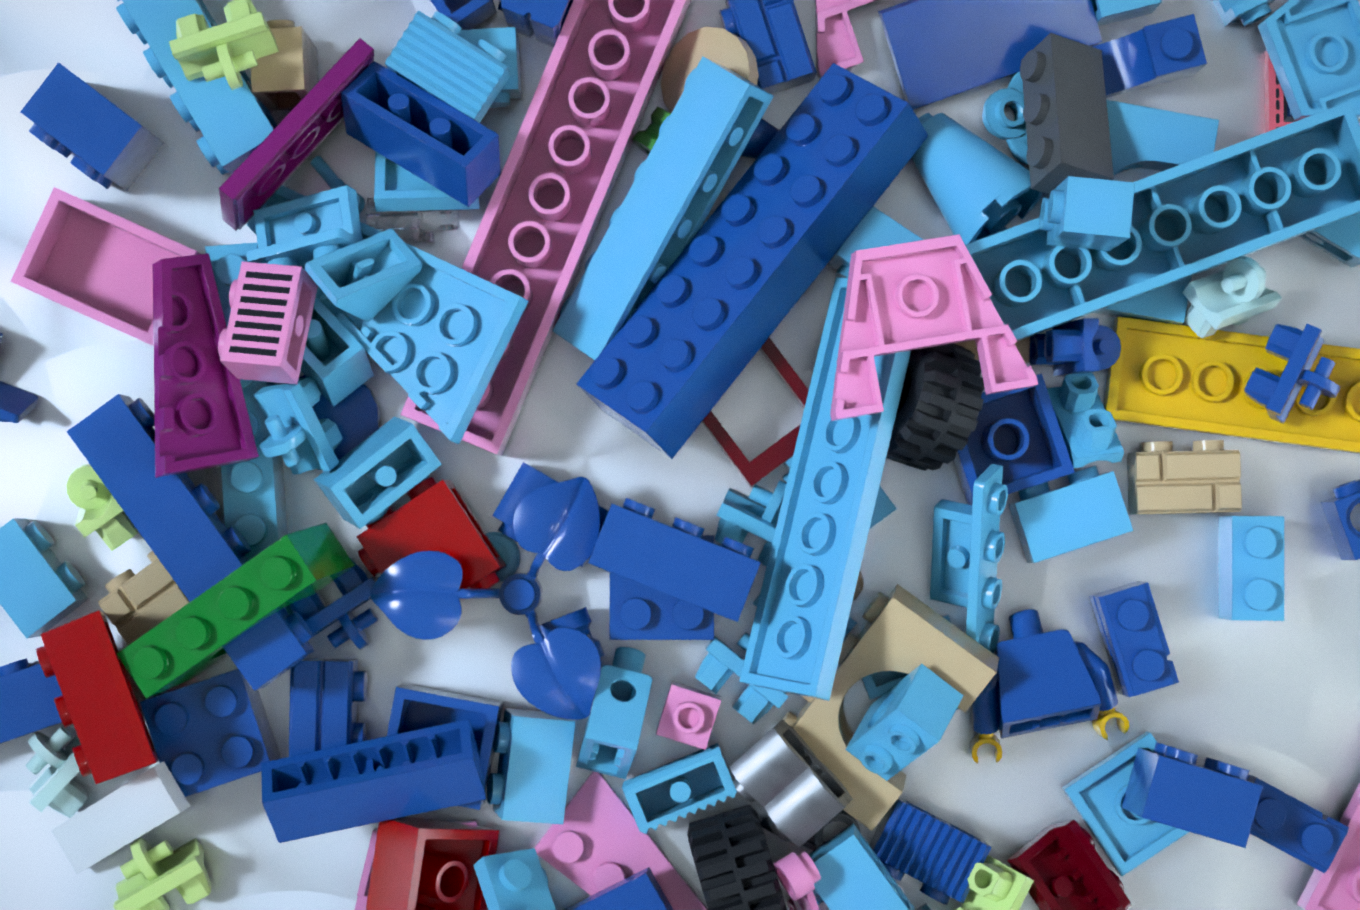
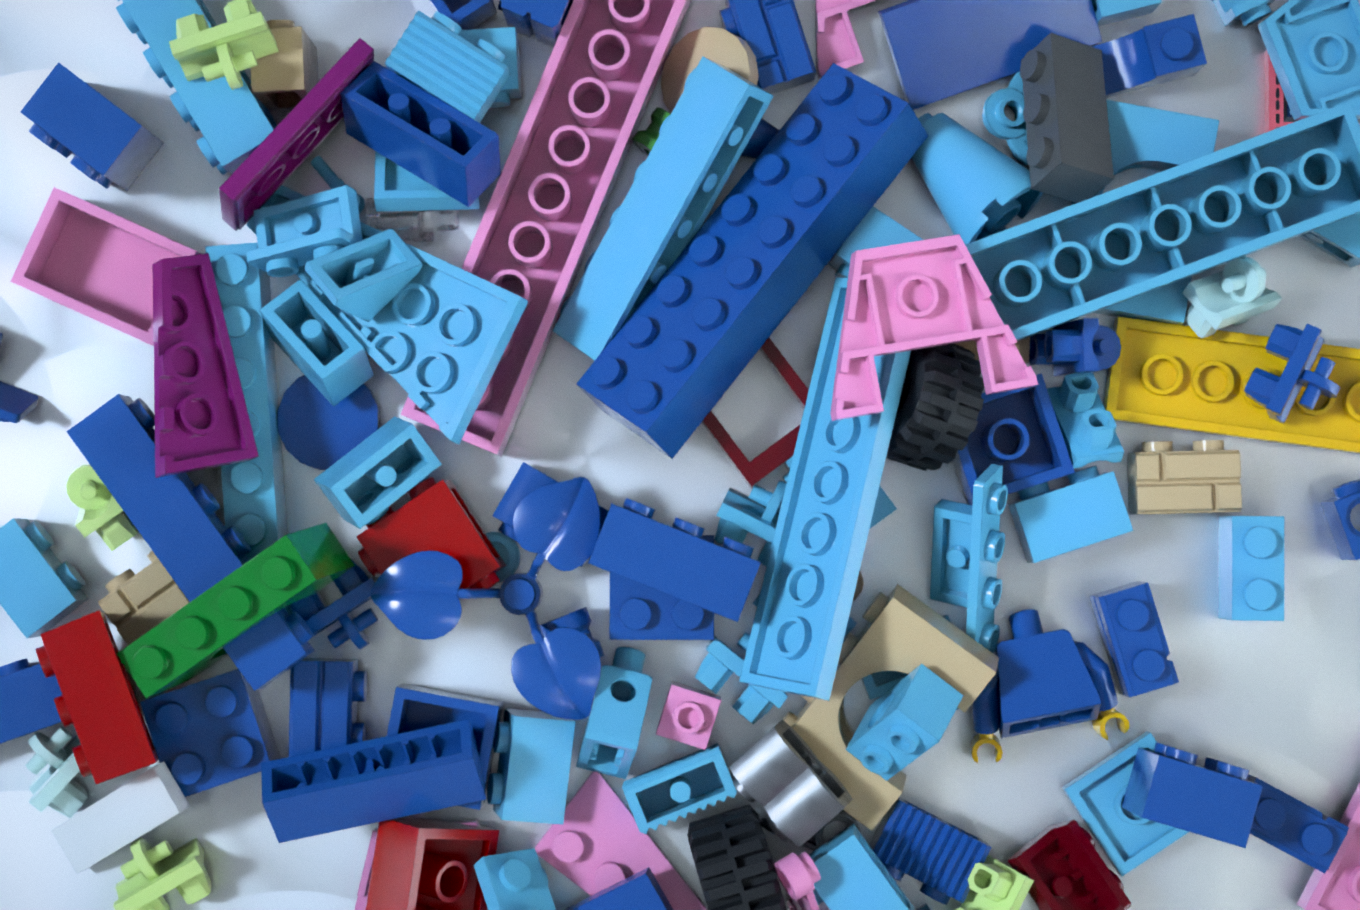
bright pink brick [218,261,318,385] -> none
medium azure hips [253,377,343,475] -> none
medium azure brick [1039,176,1135,251] -> none

